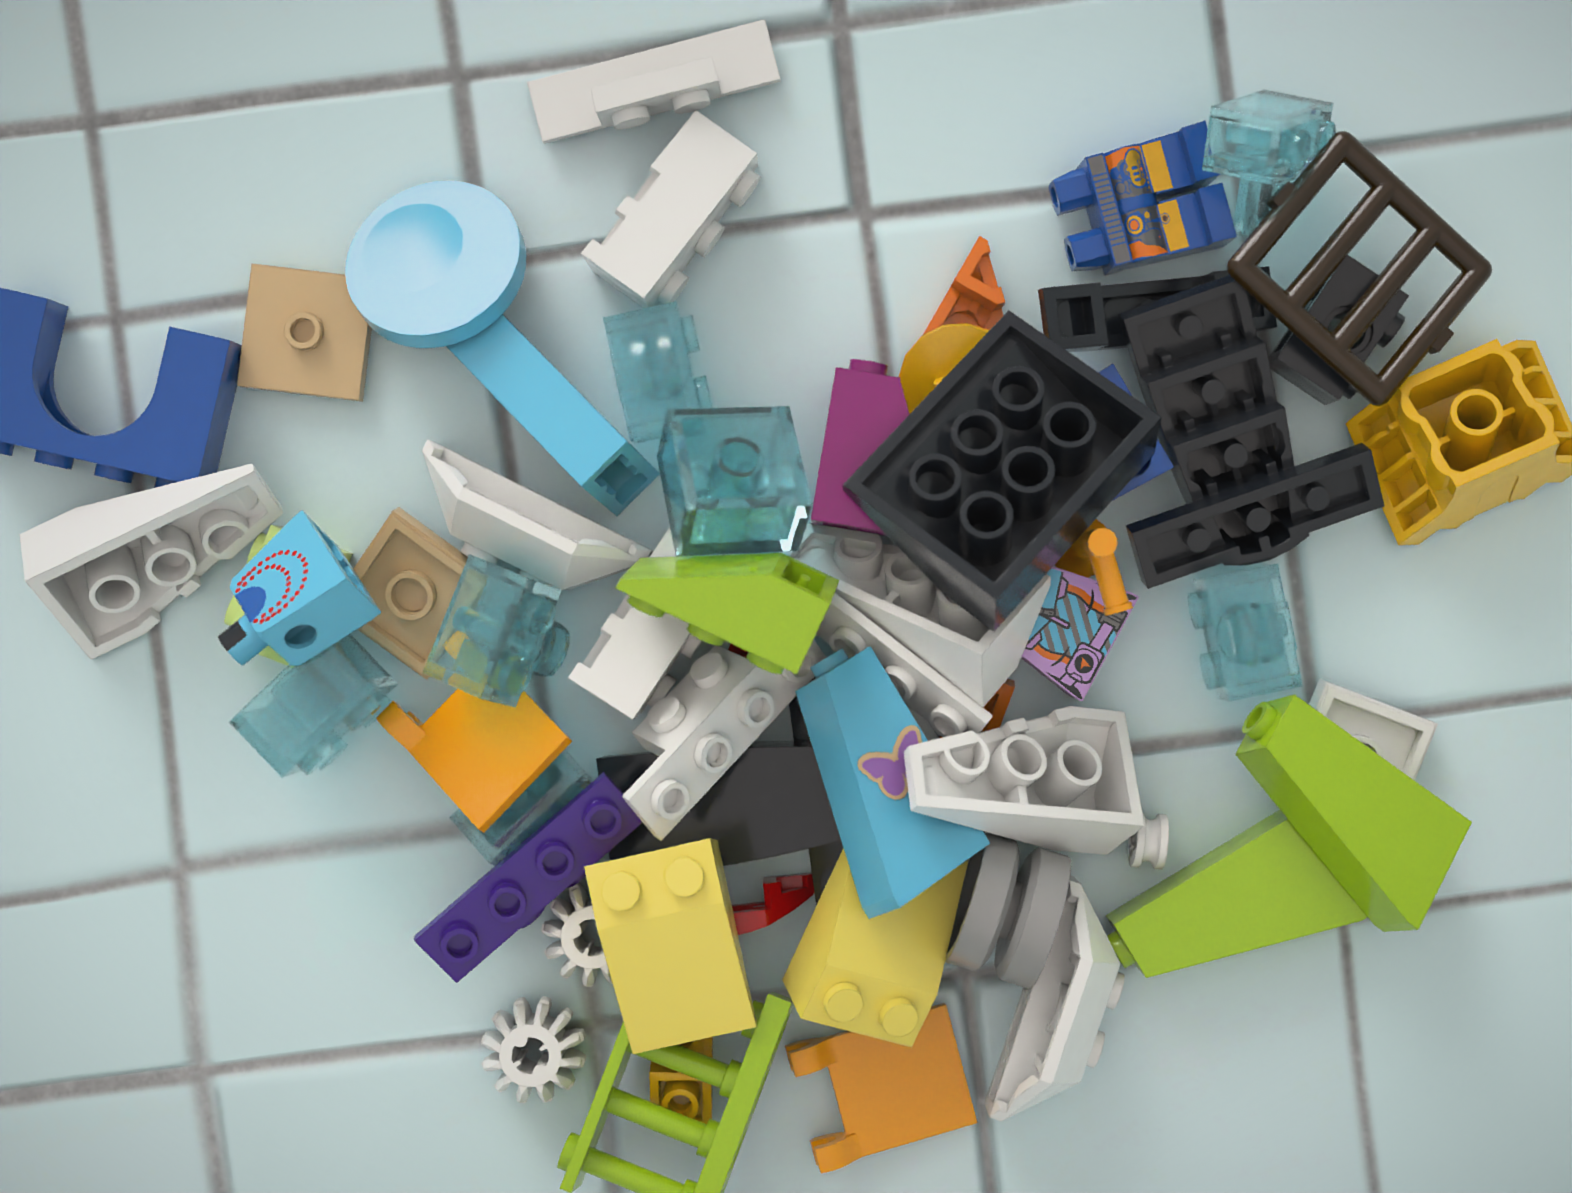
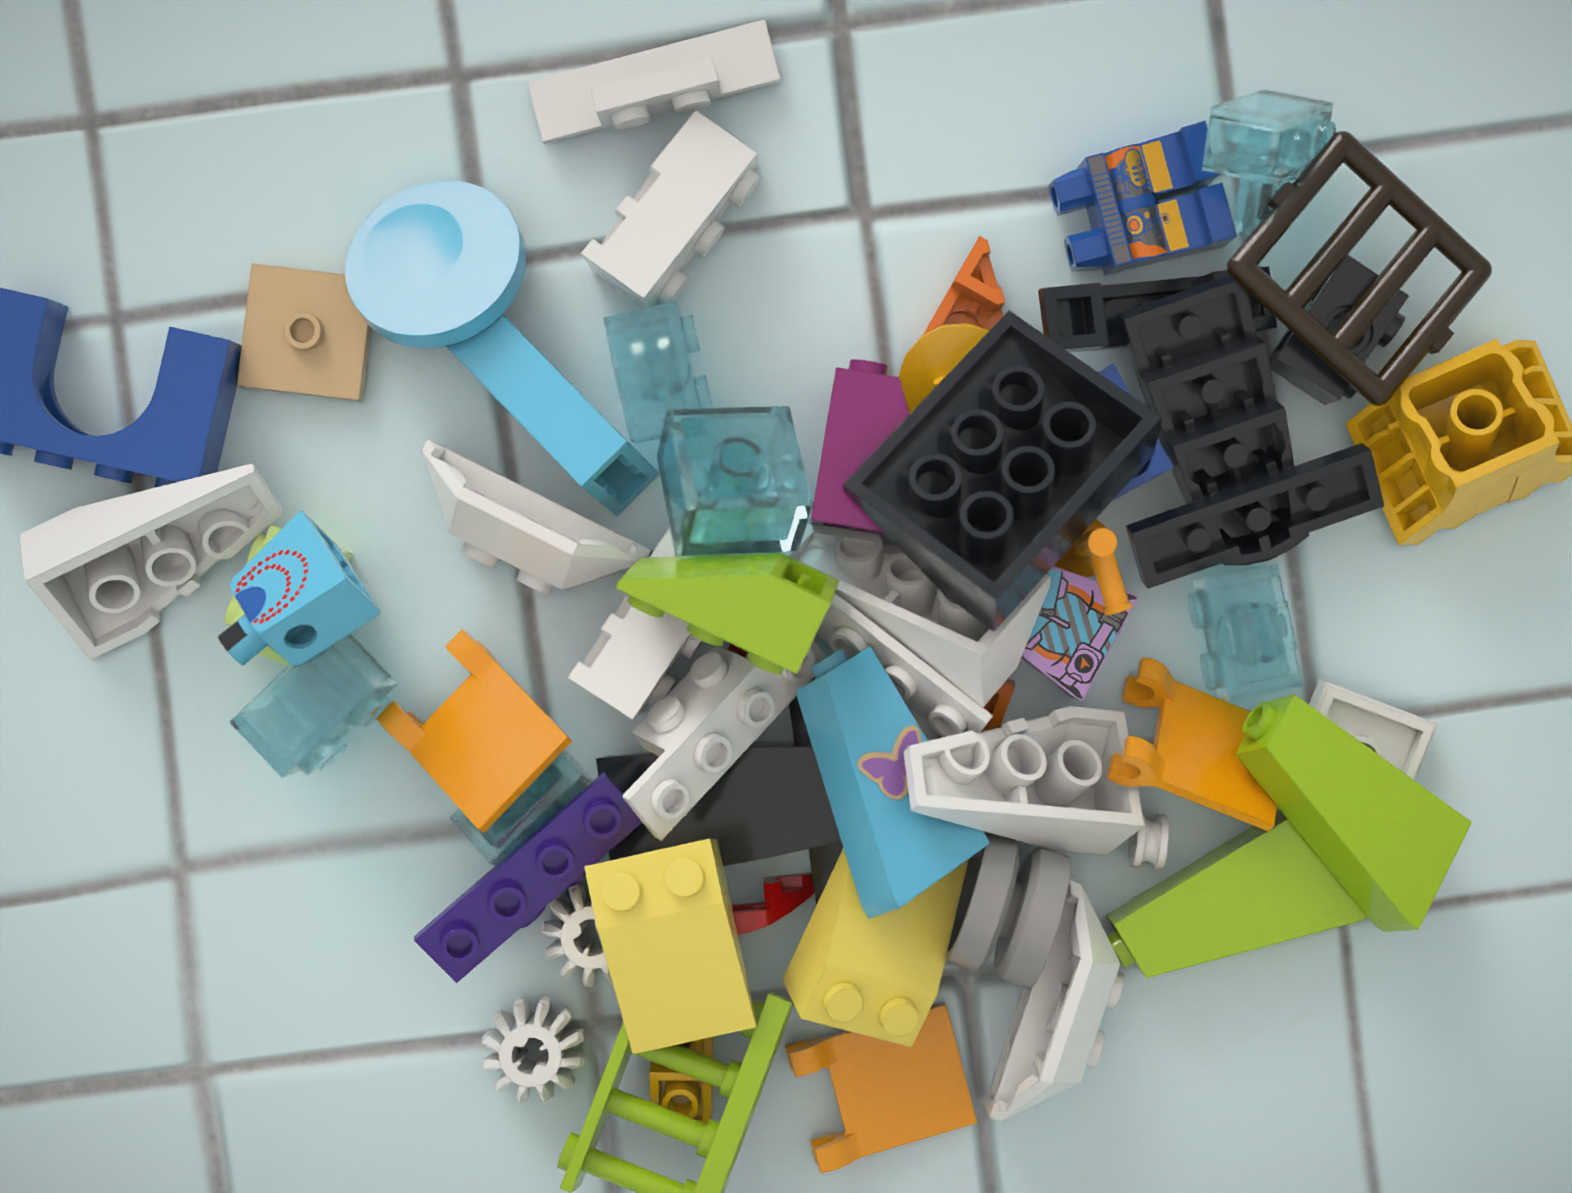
tan plate [353,507,499,680] -> none
clear light blue brick [422,554,570,708] -> none
none -> light orange flag [1107,657,1277,832]

